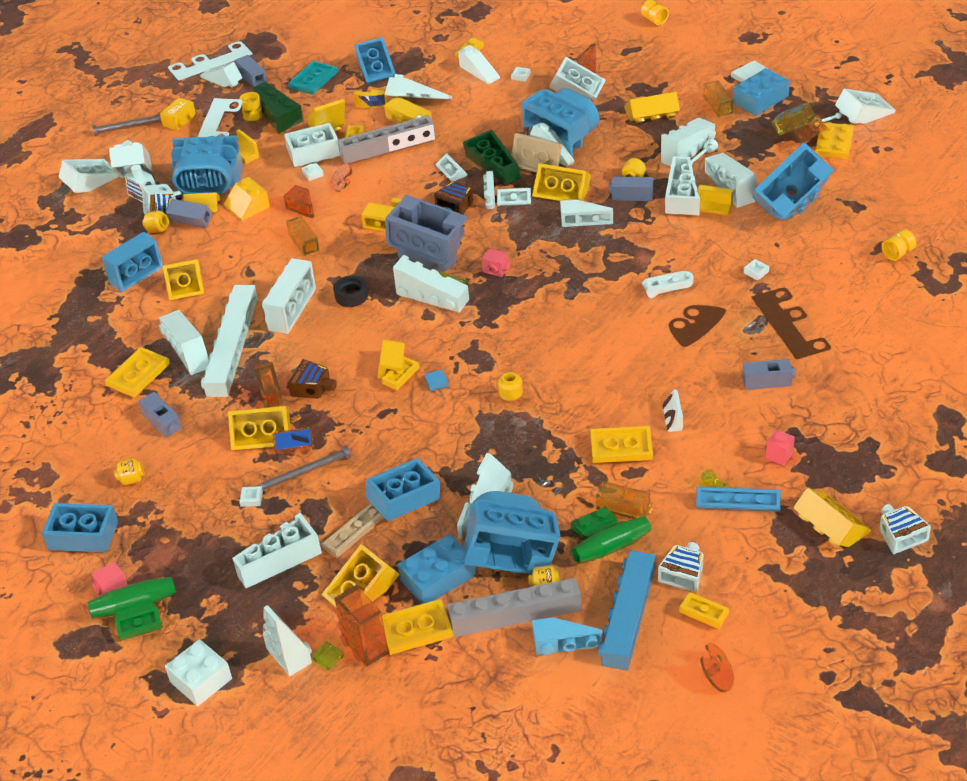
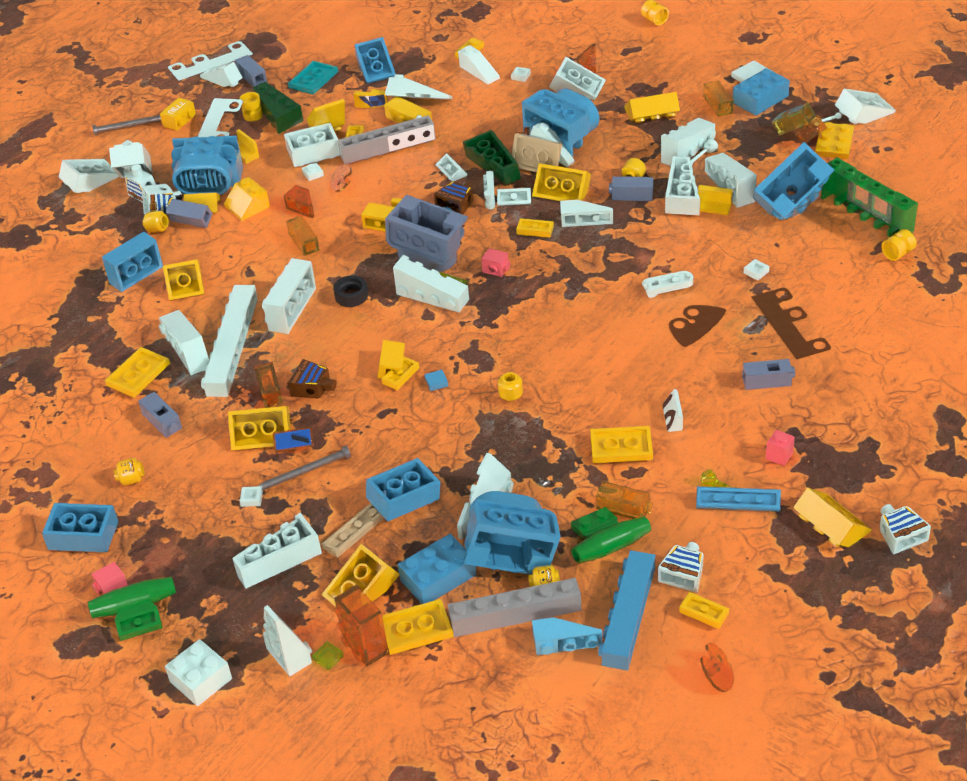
none -> yellow plate [516,218,554,238]
none -> green window [821,157,918,237]

